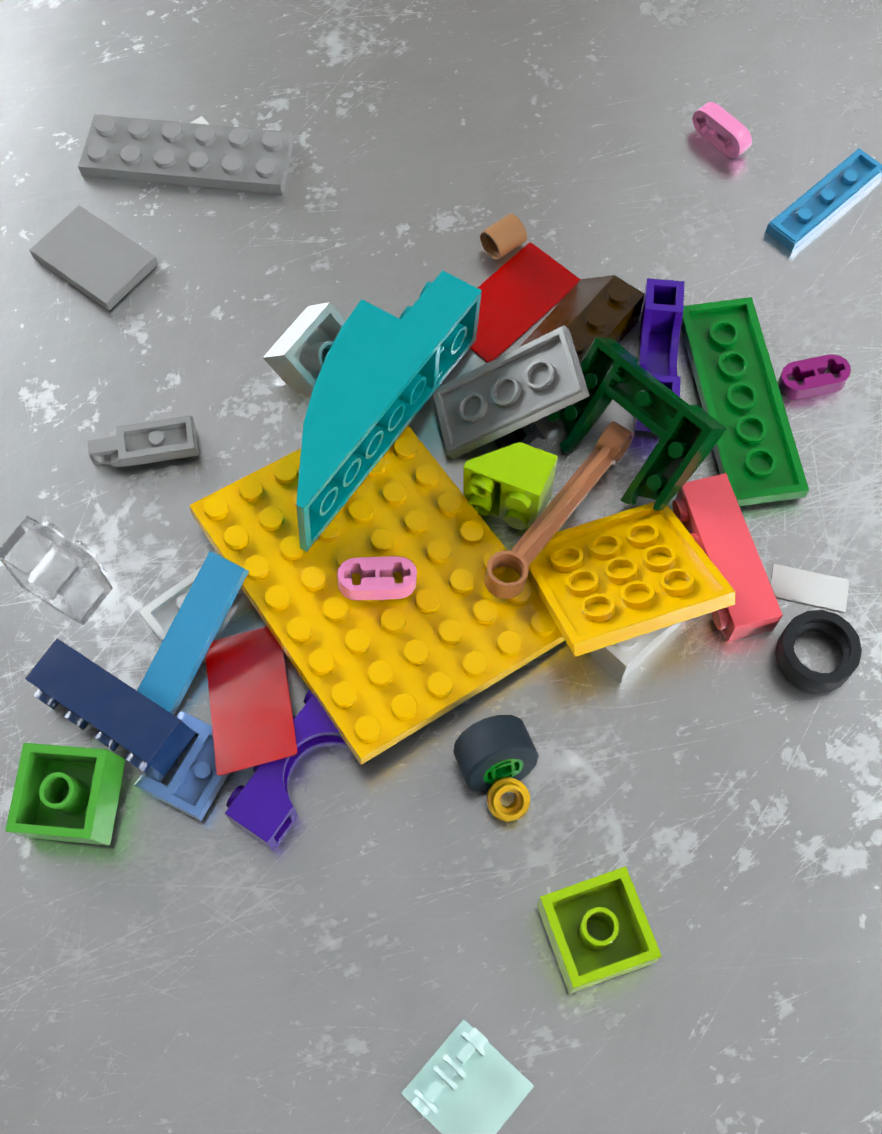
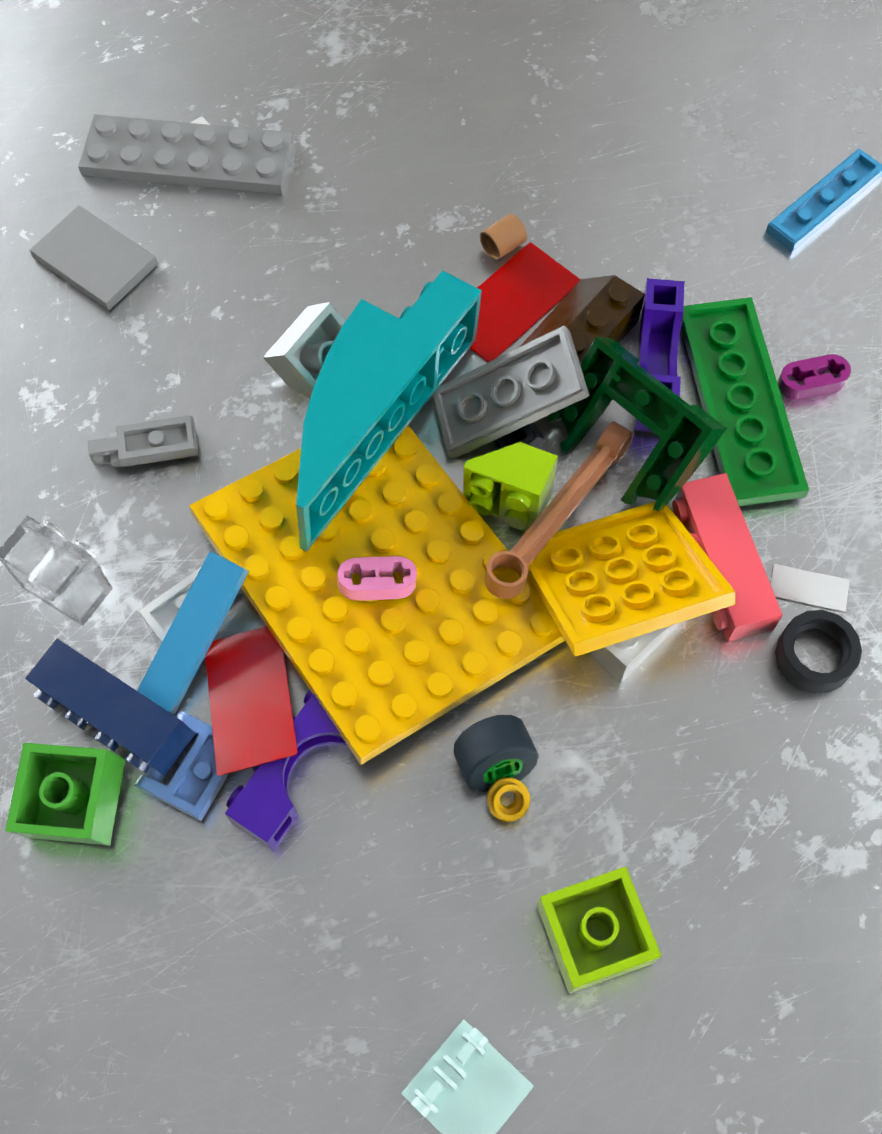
bright pink beam [692,102,752,158] -> none

